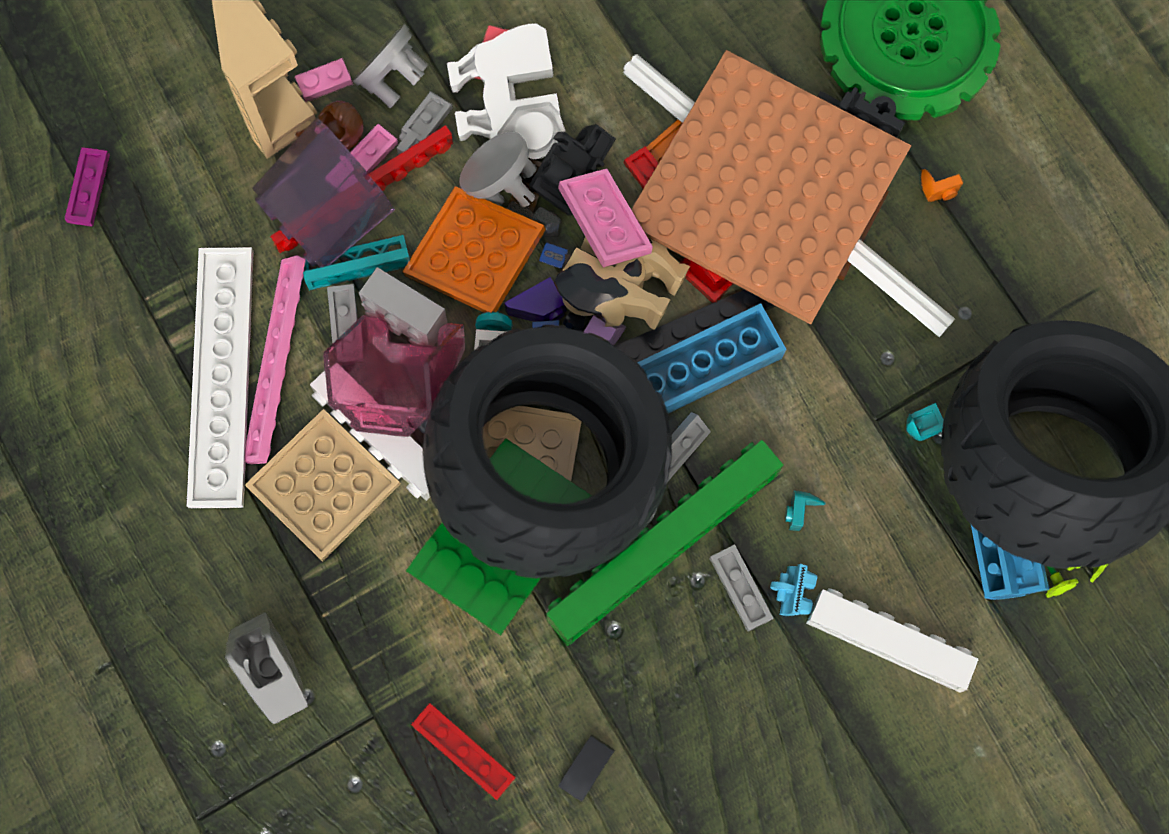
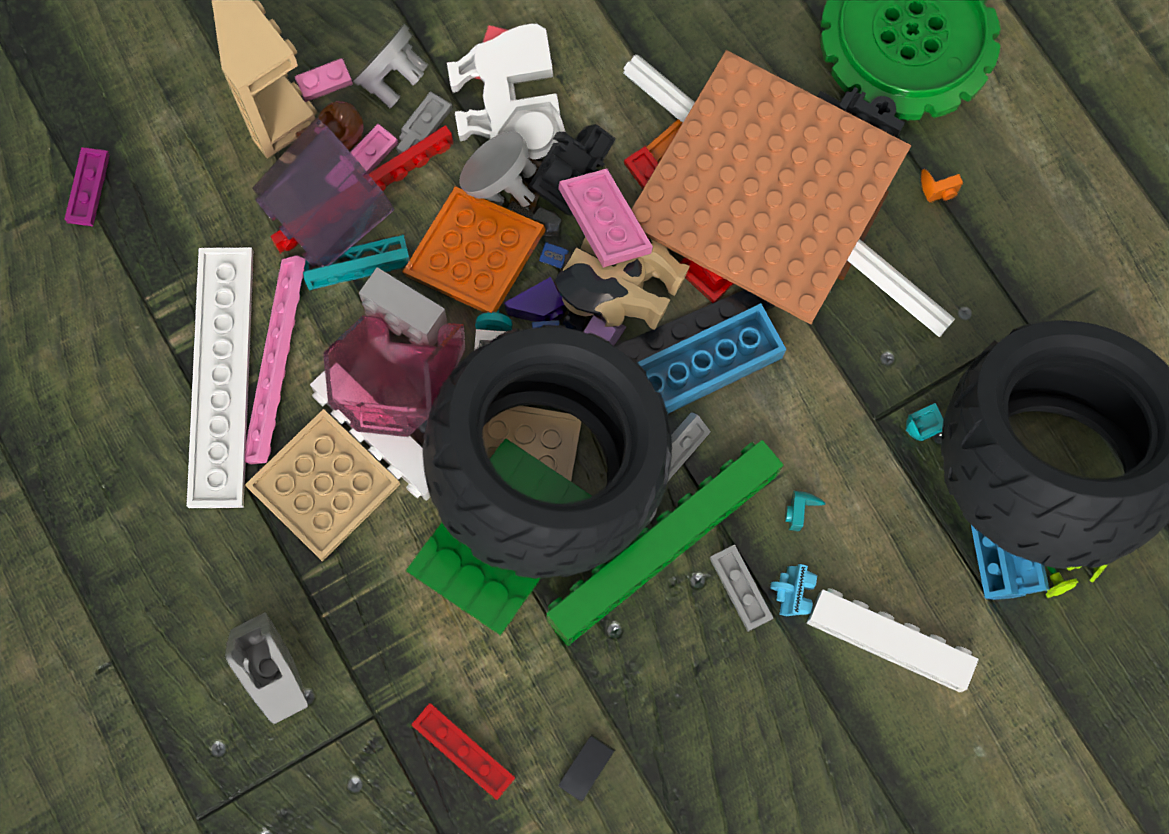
light grey plate [327,284,362,365] -> none

